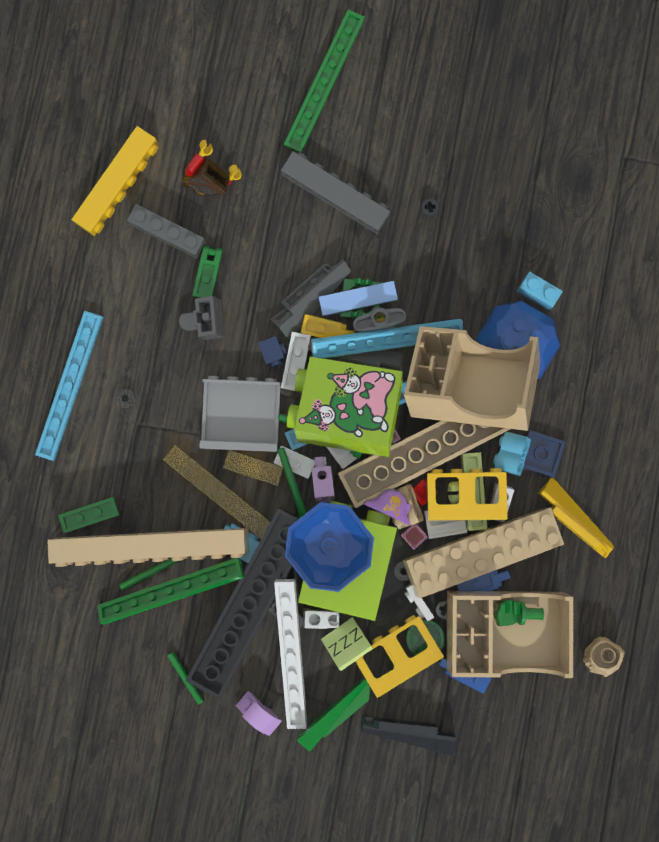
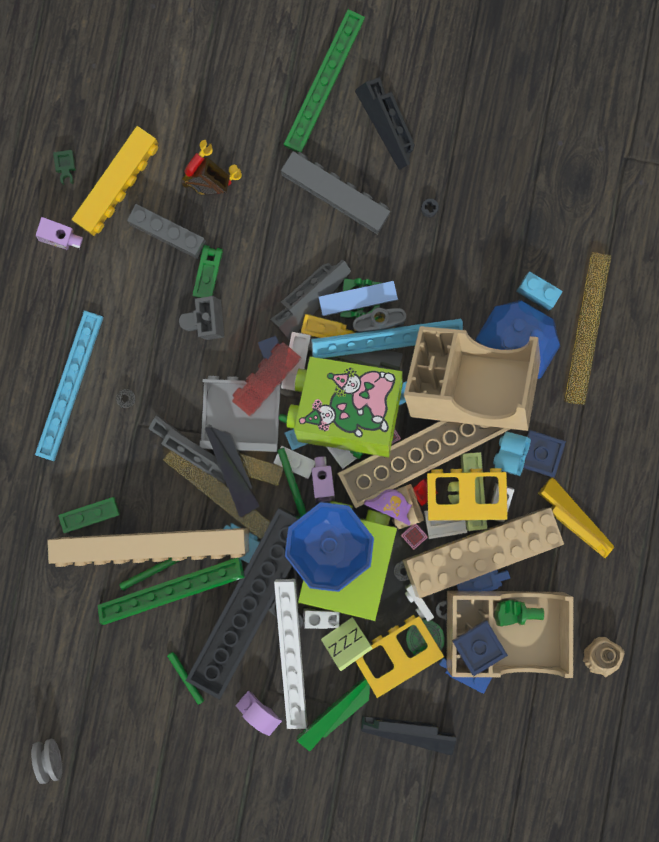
none -> light grey wheel [31,738,62,784]
none -> lavender torso [36,217,83,250]
none -> dark green plate [53,150,76,185]
none -> dark grey wedge [148,415,225,483]
none -> black wedge [205,424,260,518]
none -> clear red brick [232,342,301,417]
none -> black wedge [355,77,415,170]
none -> dark blue tile [452,620,508,677]
none -> clear yellow plate [564,252,611,405]

